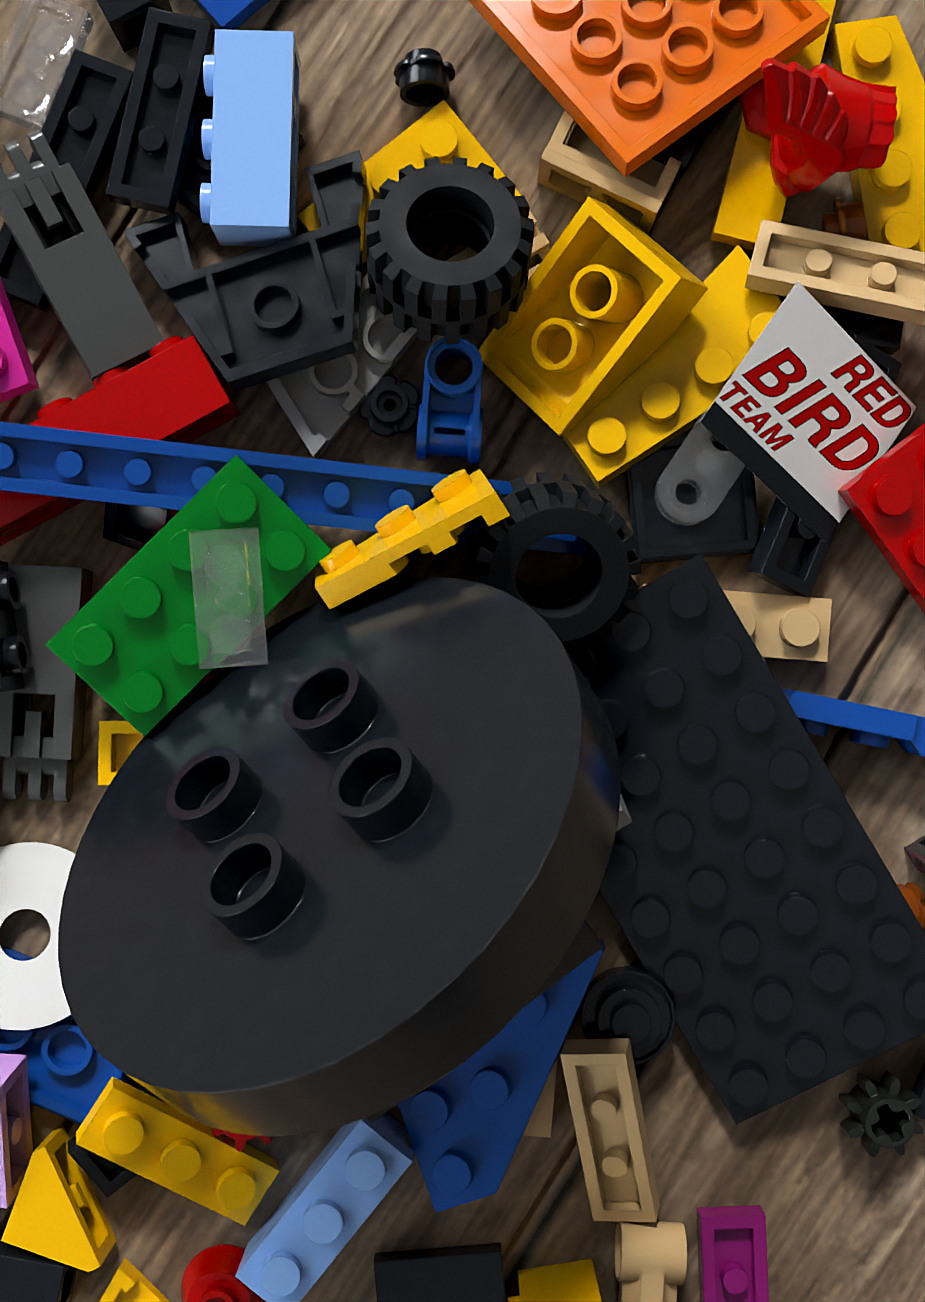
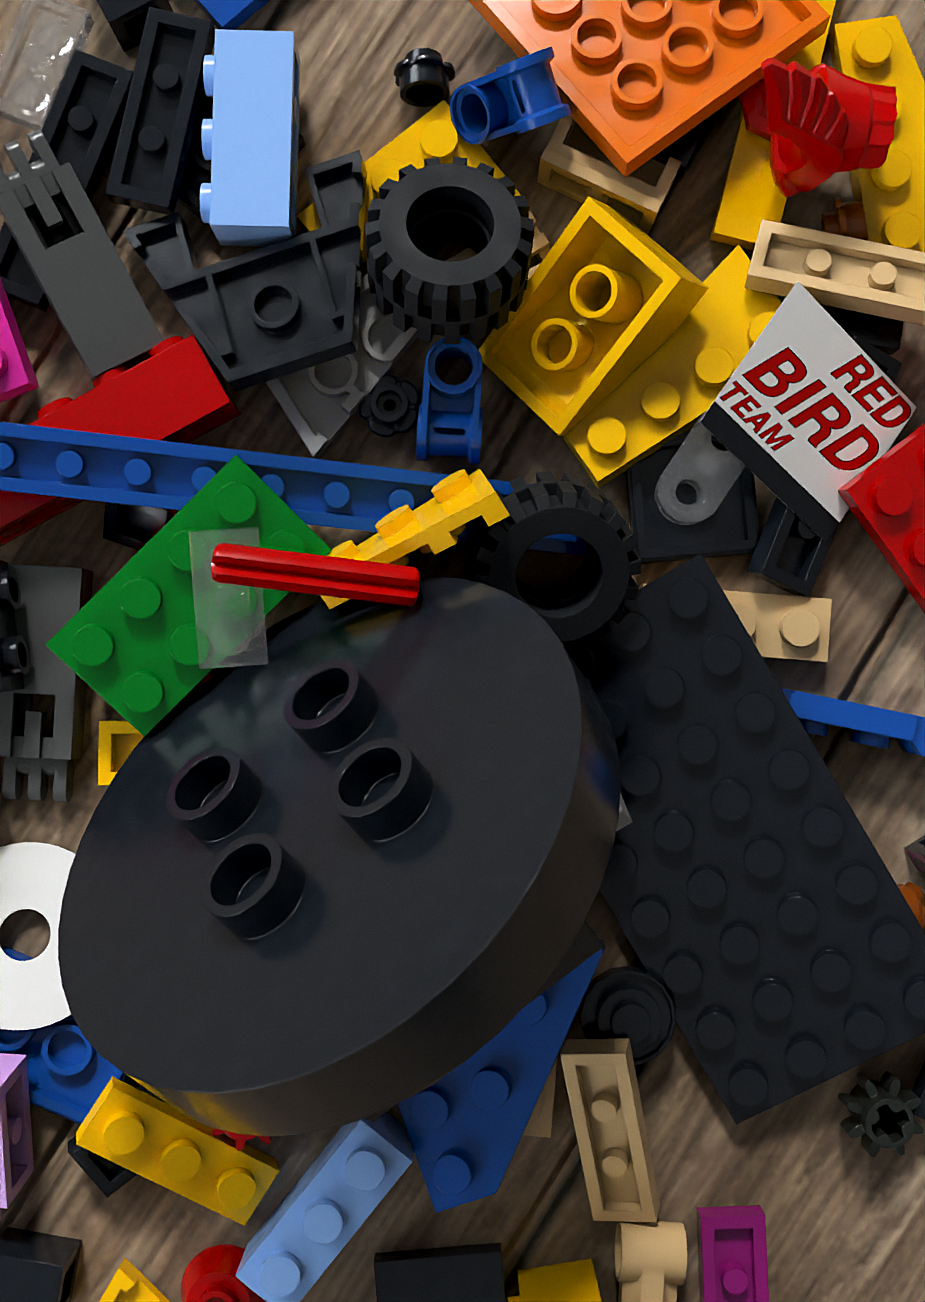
yellow slope [1,1126,117,1272] -> none
none -> red axle [211,543,420,606]
none -> blue piece [450,47,572,144]

